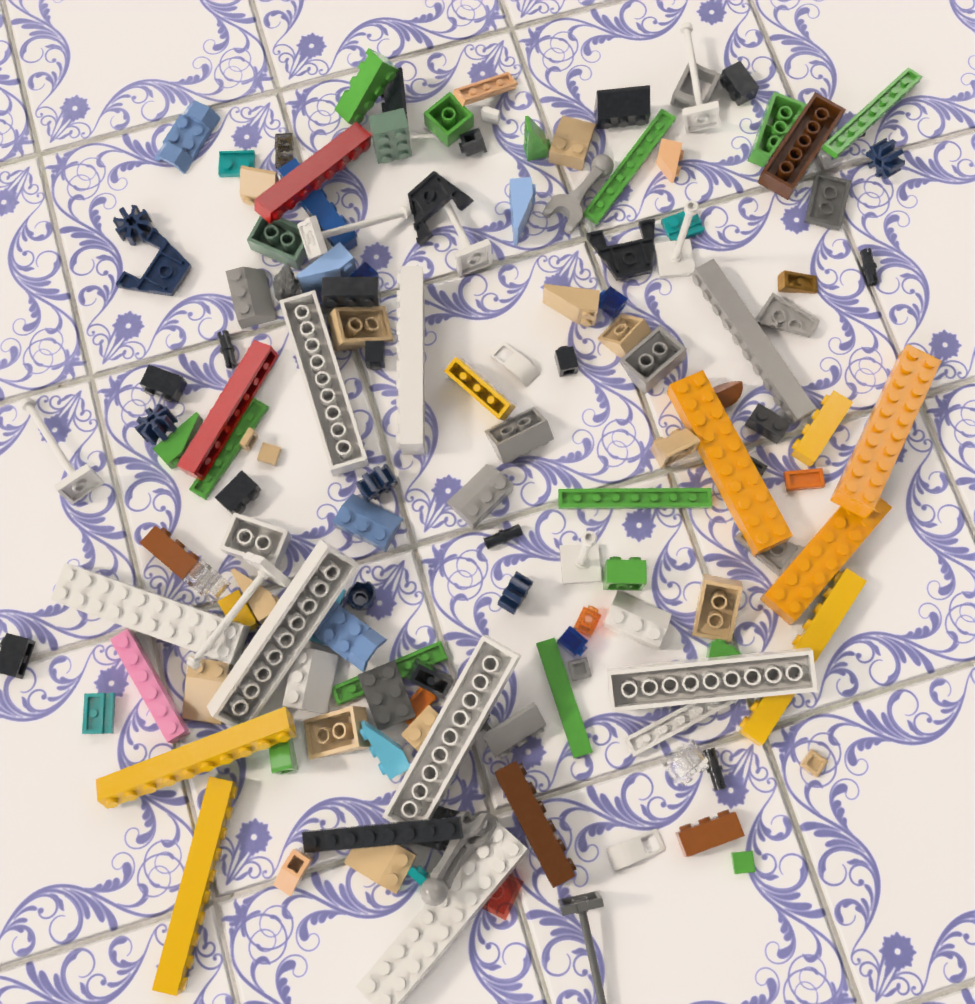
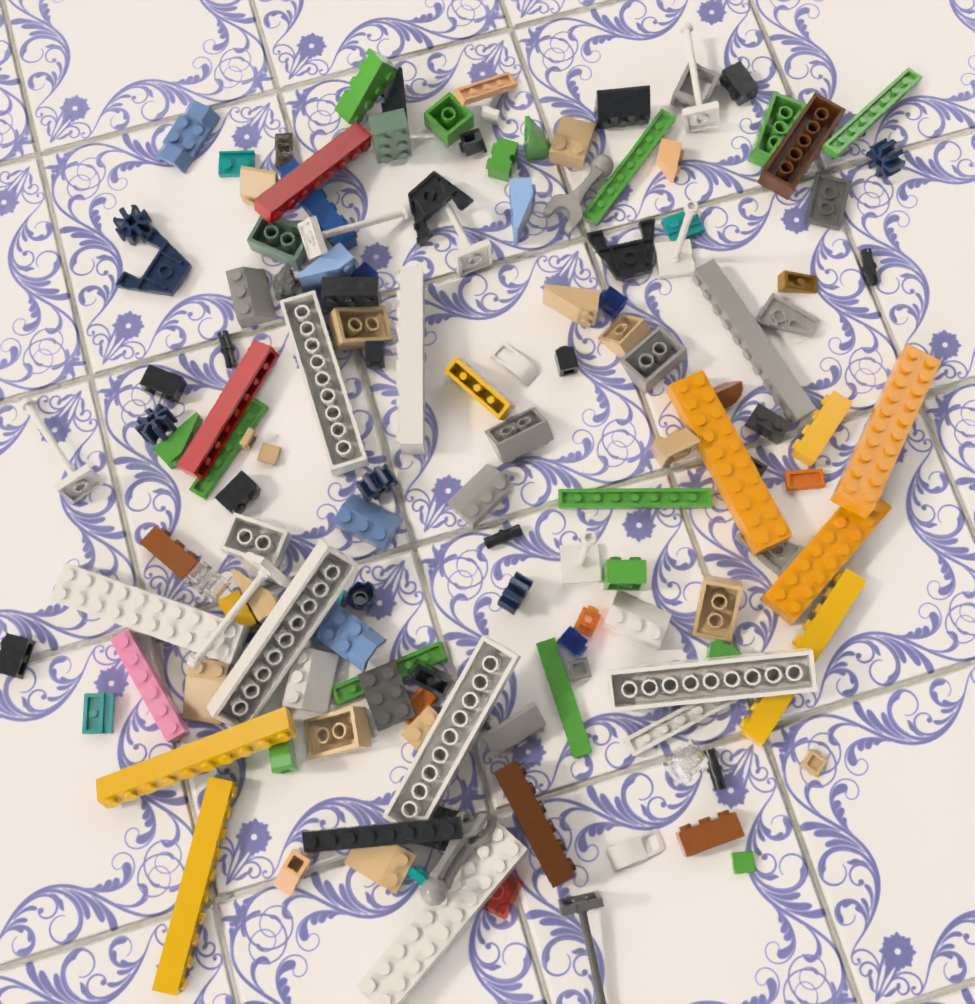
medium azure slope [360,720,410,780] -> none
none -> bright green brick [486,137,519,182]

